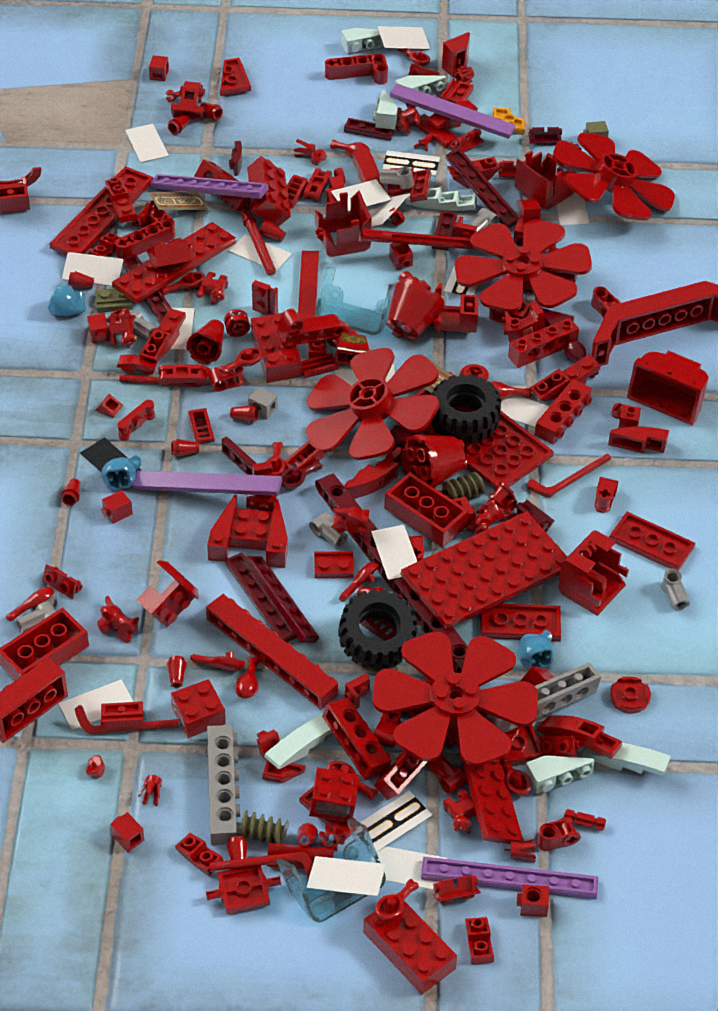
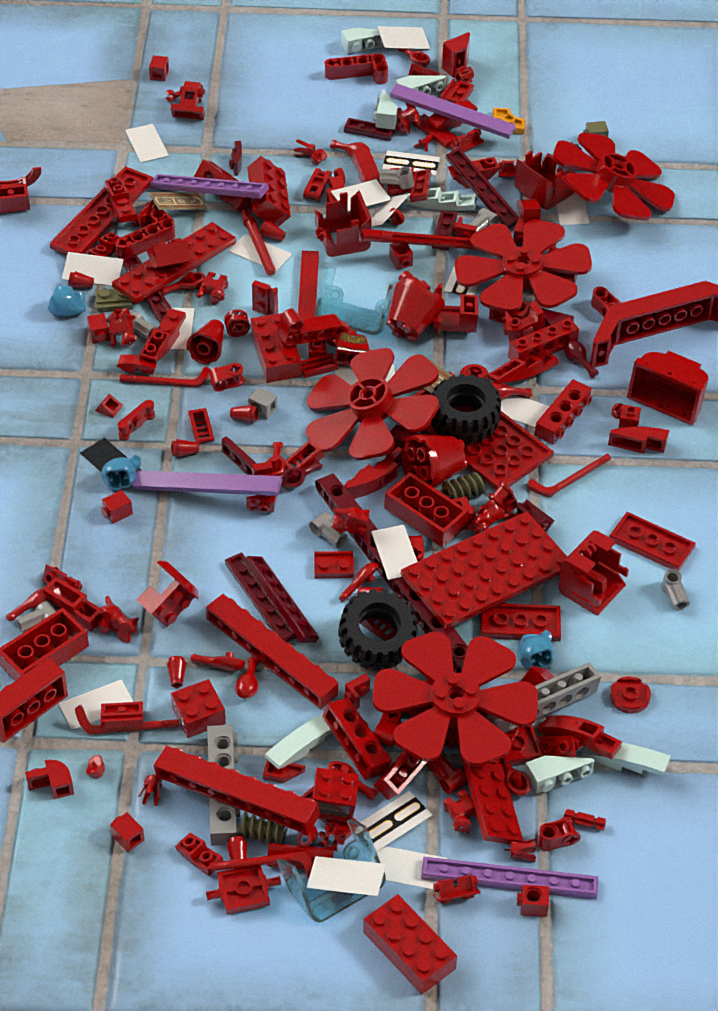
red cone [61,478,81,505] -> none
red plate [158,364,206,386] -> none
red cone [168,115,190,134] -> none
red cone [200,102,223,120] -> none
red wedge [207,495,288,568] -> none
red piece [218,347,263,375] -> none
red wing [220,57,251,96] -> none
red tile [256,729,280,759] -> none
red slope [287,175,308,208] -> none
red piece [375,879,419,921] -> none
red slope [465,917,494,964] -> none
dark red hinge [528,127,562,144] -> none
red slope [530,354,600,401] -> none
red piece [594,477,619,513] -> none
none -> red brick [25,759,74,800]
none -> red slope [43,577,102,632]
none -> red brick [153,746,320,835]
none -> red slope [487,352,559,383]

